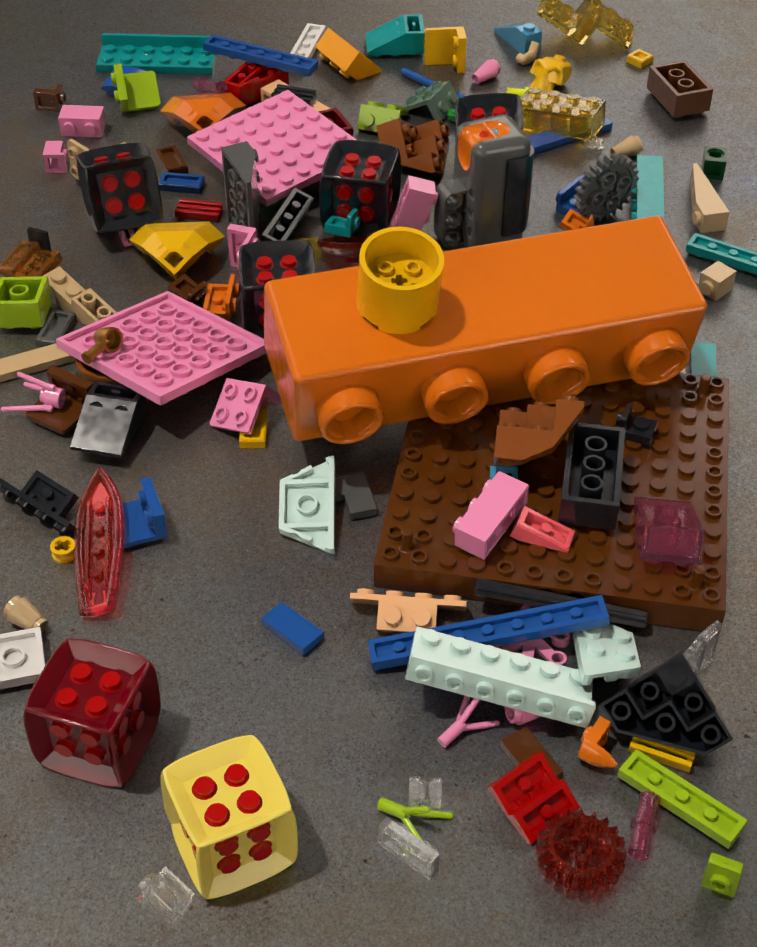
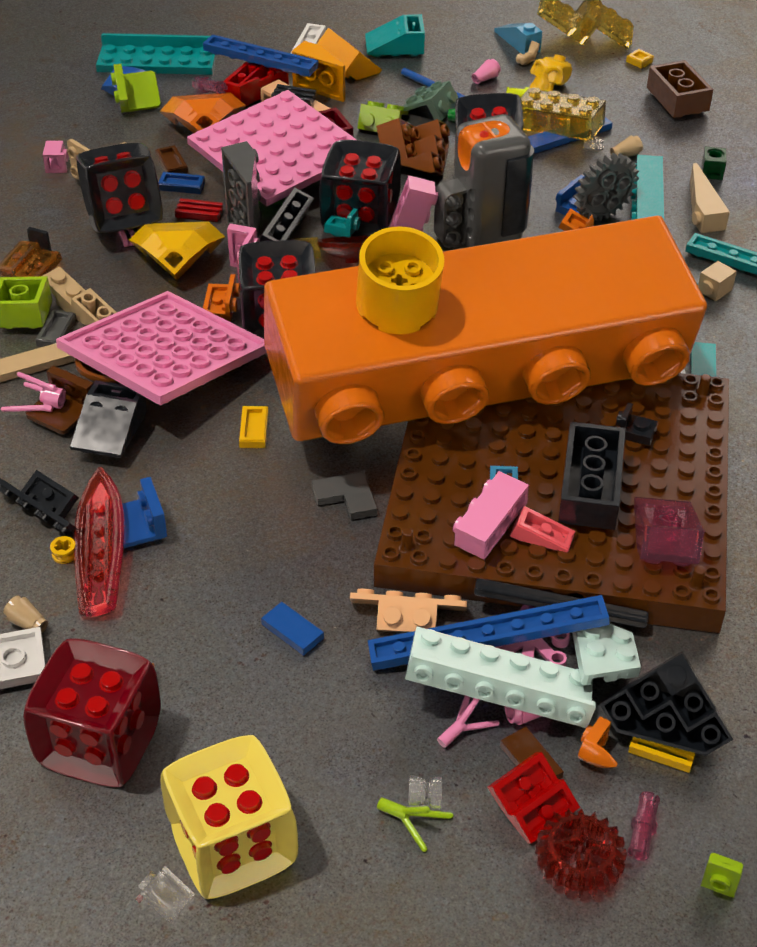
reddish brown bracket [33,84,67,112] -> none
bright pink brick [58,105,106,137] -> none
pearl gold bar [81,327,123,364] -> none
reddish brown bracket [167,273,207,305] -> none
bright pink bracket [210,378,281,434] -> none
light aqua wing [279,456,335,554] -> none
clear plate [378,817,440,881] -> none
yellow bracket [424,27,466,74] -> none
dark orange brick [494,396,585,466] -> none
lime plate [617,749,748,849] -> none
clear slope [684,620,722,675] -> none
none -> light orange slope [292,41,345,102]

